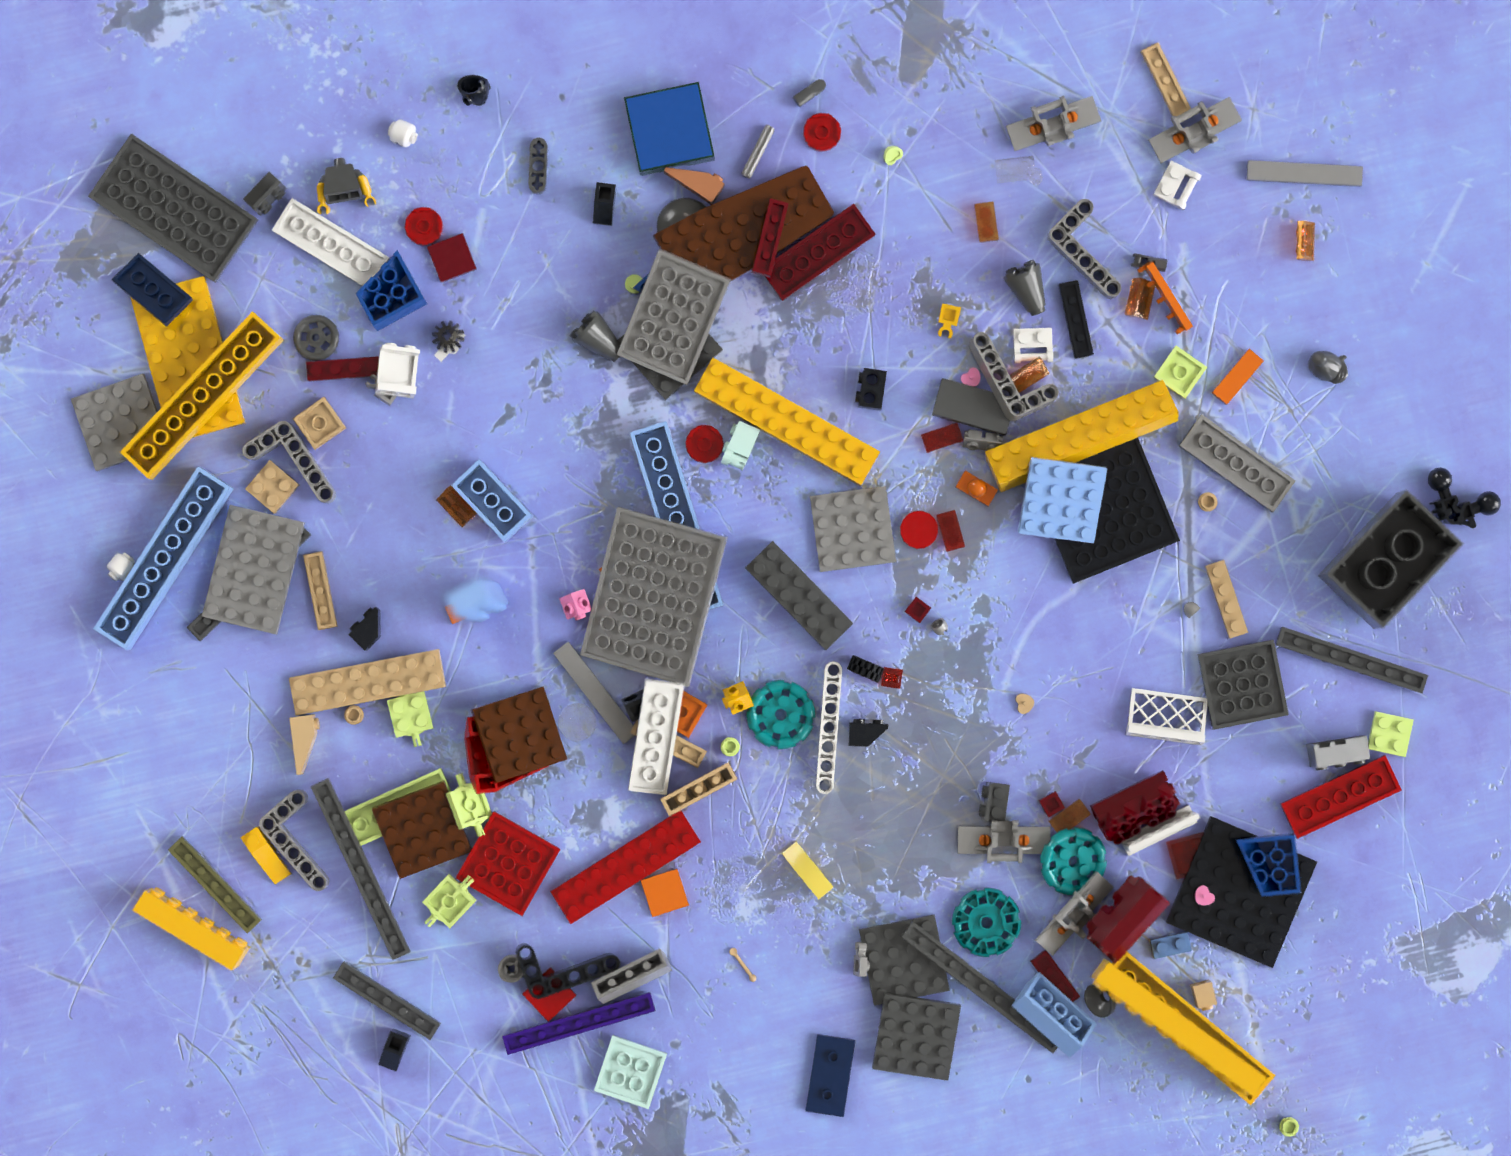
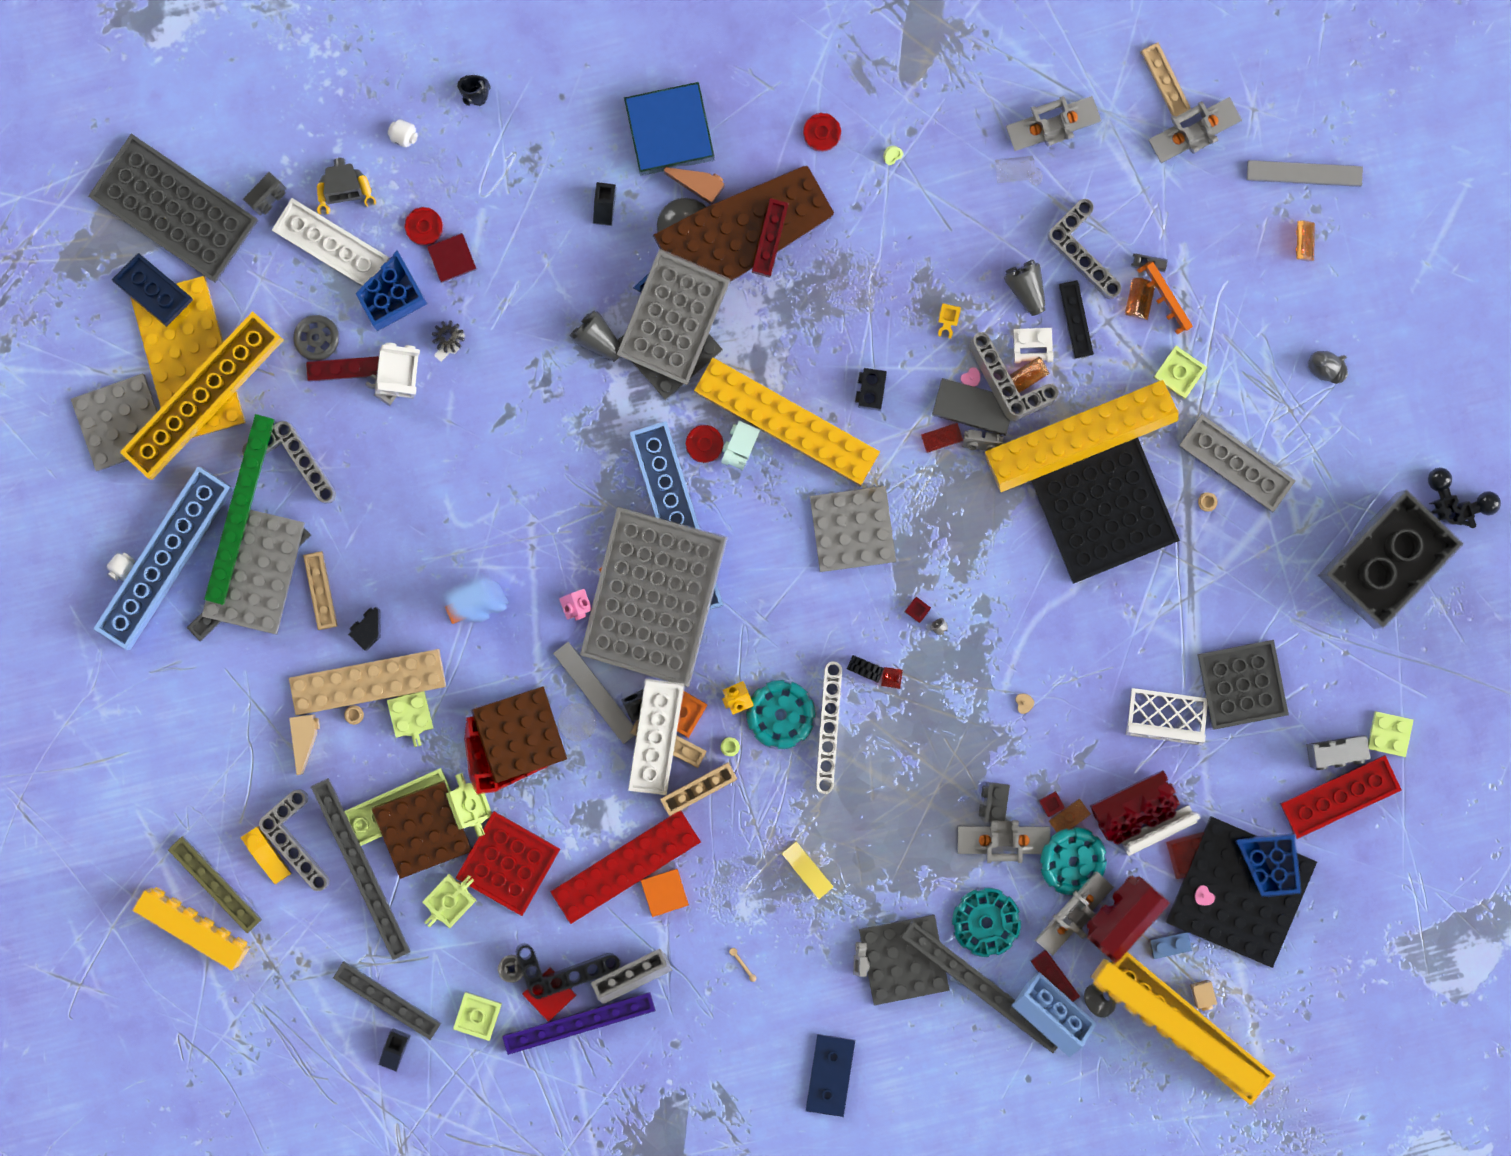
tan plate [245,460,300,514] -> none
tan plate [293,397,346,450] -> none
clear orange slope [436,486,477,527] -> none
light blue brick [451,459,533,542] -> none
dark grey beam [528,138,548,194] -> none
light aqua plate [594,1035,667,1109] -> none
yellowish green plate [625,274,642,294] -> none
light grey axle [742,125,774,179] -> none
dark grey brick [745,541,854,651] -> none
dark red plate [765,204,876,301] -> none
dark grey bar [793,79,826,107] -> none
black slope [848,719,888,747] -> none
dark grey plate [872,992,961,1081] -> none
red tile [900,511,938,549] -> none
clear red plate [936,510,965,552] -> none
orange tile [956,471,998,506] -> none
clear orange plate [974,202,999,243] -> none
light blue plate [1018,457,1107,543] -> none
white plate [1153,160,1201,210] -> none
light grey hinge [1184,602,1200,618] -> none
tan plate [1205,560,1248,639] -> none
orange tile [1212,349,1264,405] -> none
dark grey plate [1275,627,1428,693] -> none
yellowish green plate [1279,1117,1299,1137] -> none
none -> green plate [204,414,275,605]
none -> yellowish green plate [453,992,502,1041]

